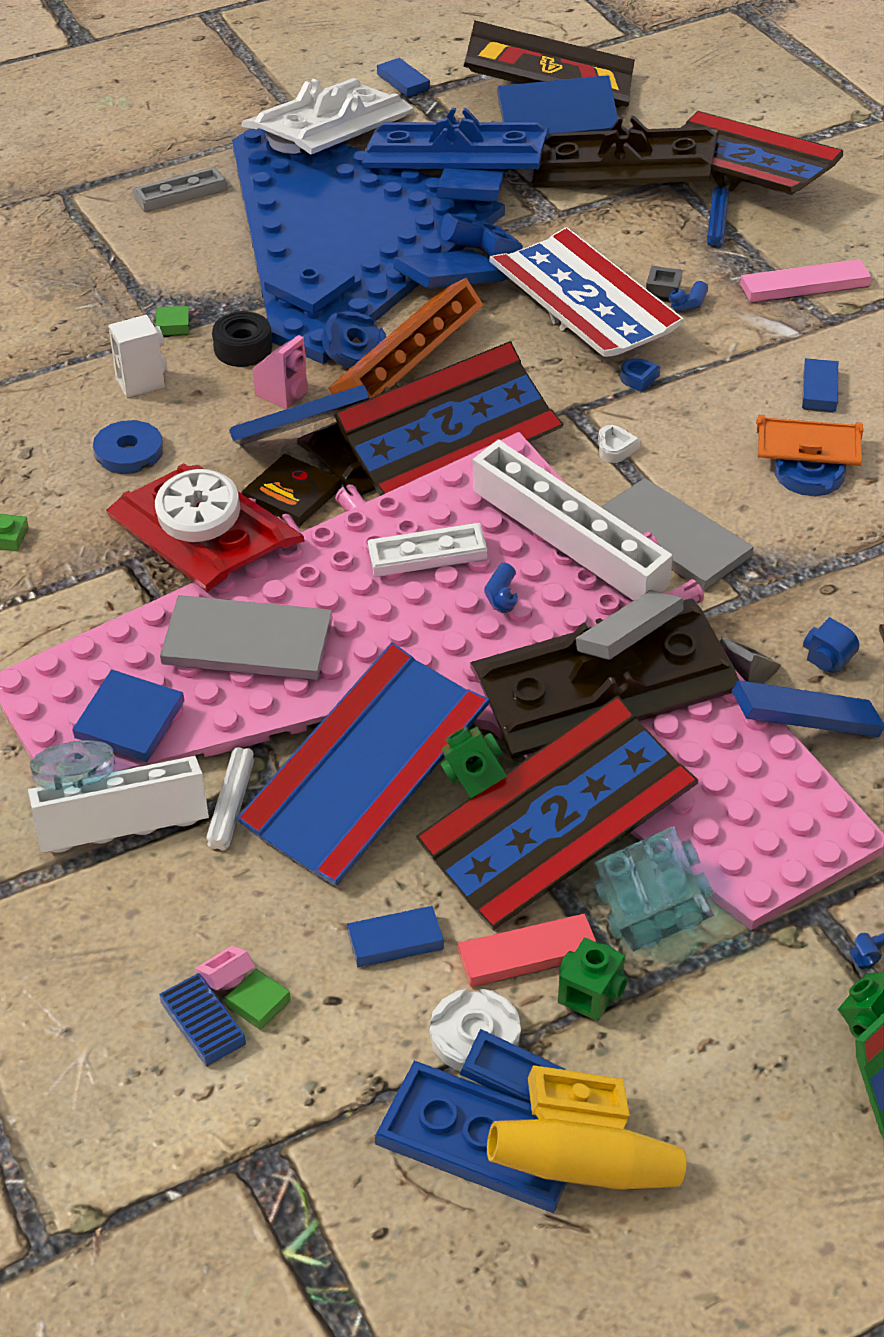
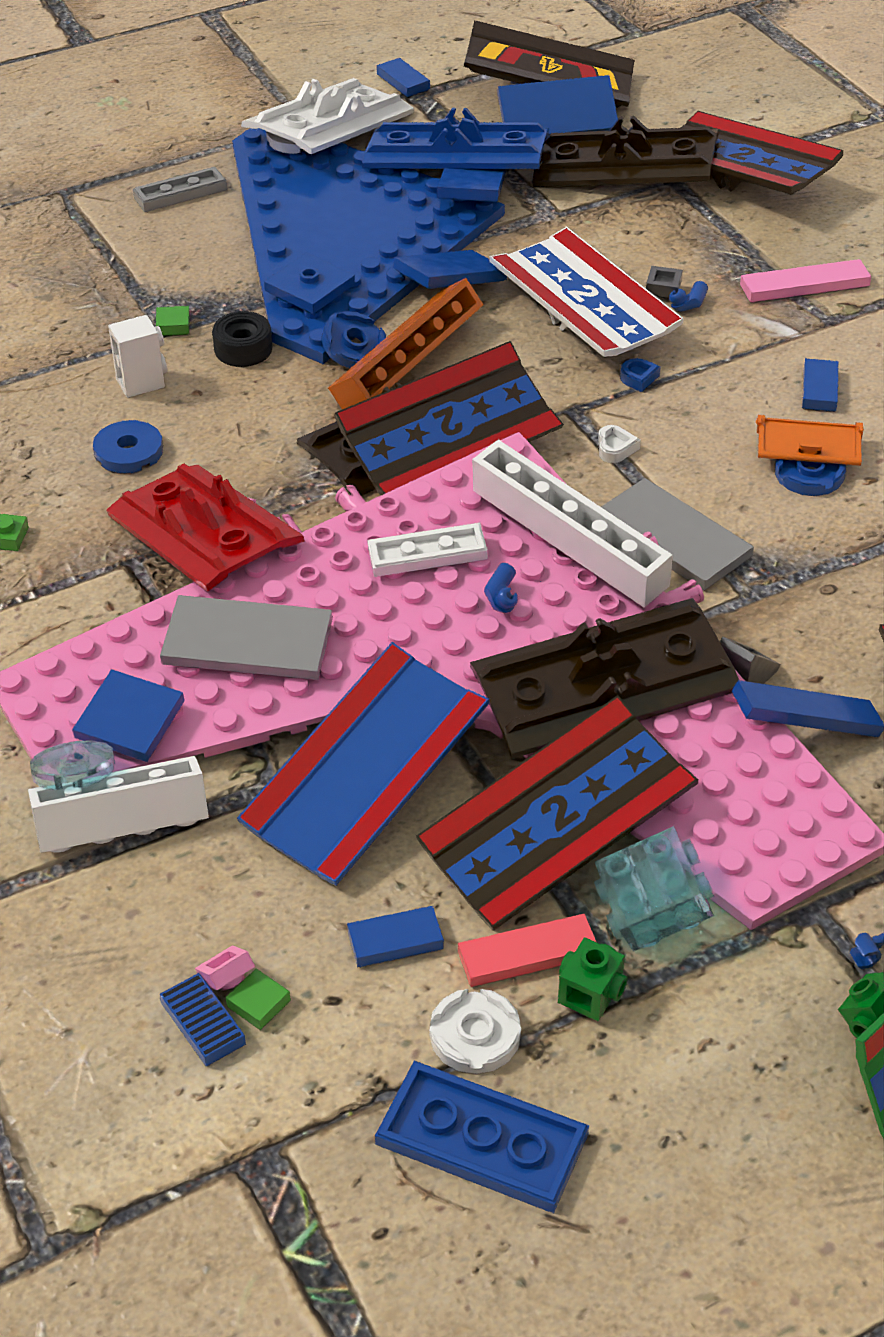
white wheel [155,469,240,542] -> none
white axle [207,747,255,851] -> none
blue tile [229,385,370,446] -> none
dark brown tile [242,453,342,527] -> none
bright pink slope [253,335,308,409] -> none
green brick [440,726,507,798] -> none
blue brick [441,213,523,256] -> none
blue tile [460,1029,565,1104] -> none
yellow plate [487,1065,687,1190] -> none
light grey tile [576,590,684,660] -> none
blue axle [707,187,729,247] -> none
blue plate [803,617,860,673] -> none

